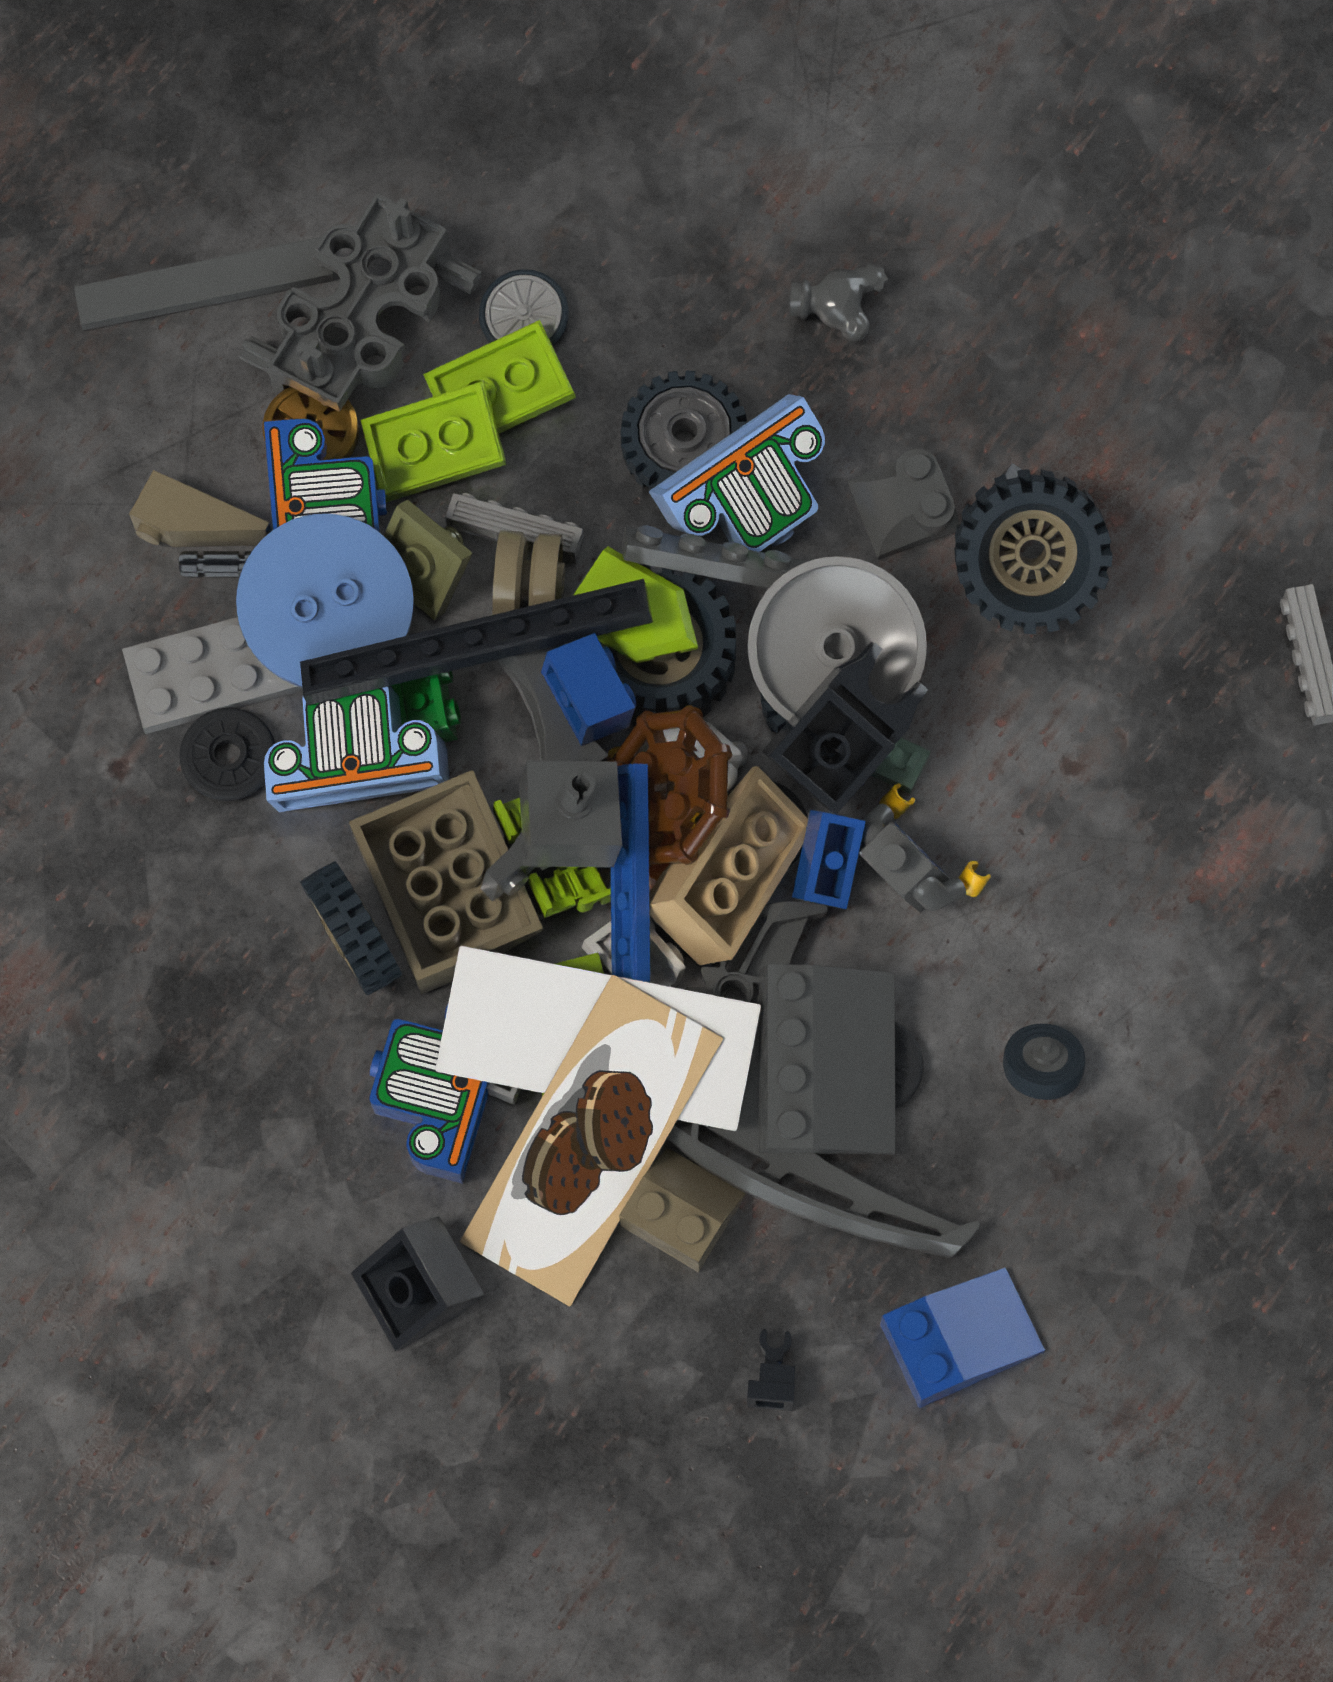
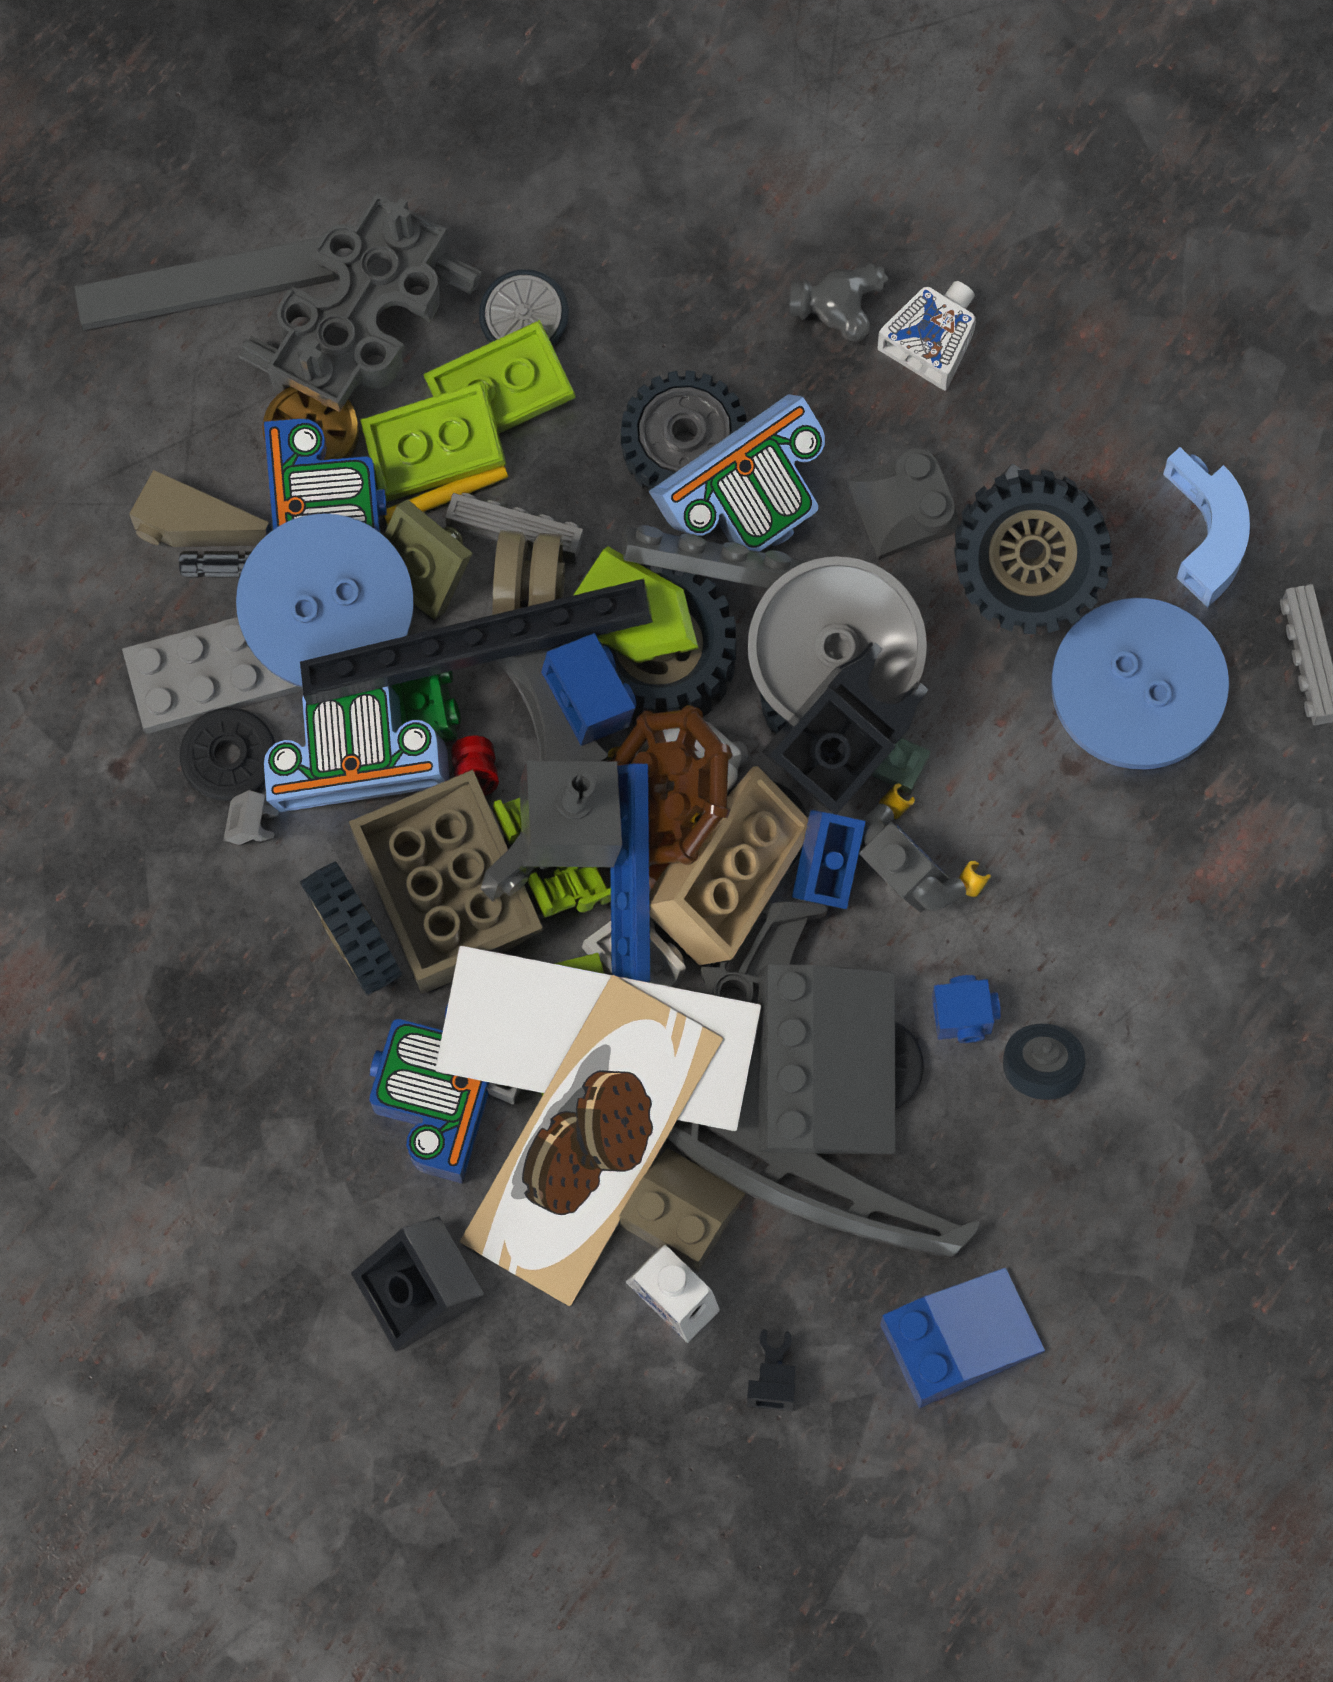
none -> light grey tile [224,790,278,845]
none -> yellow bar [383,466,508,526]
none -> red wheel [451,735,499,796]
none -> white torso [626,1245,720,1343]
none -> white torso [877,281,976,391]
none -> blue brick [932,975,1001,1043]
none -> medium blue plate [1051,598,1229,770]
none -> light blue arch [1163,447,1250,607]

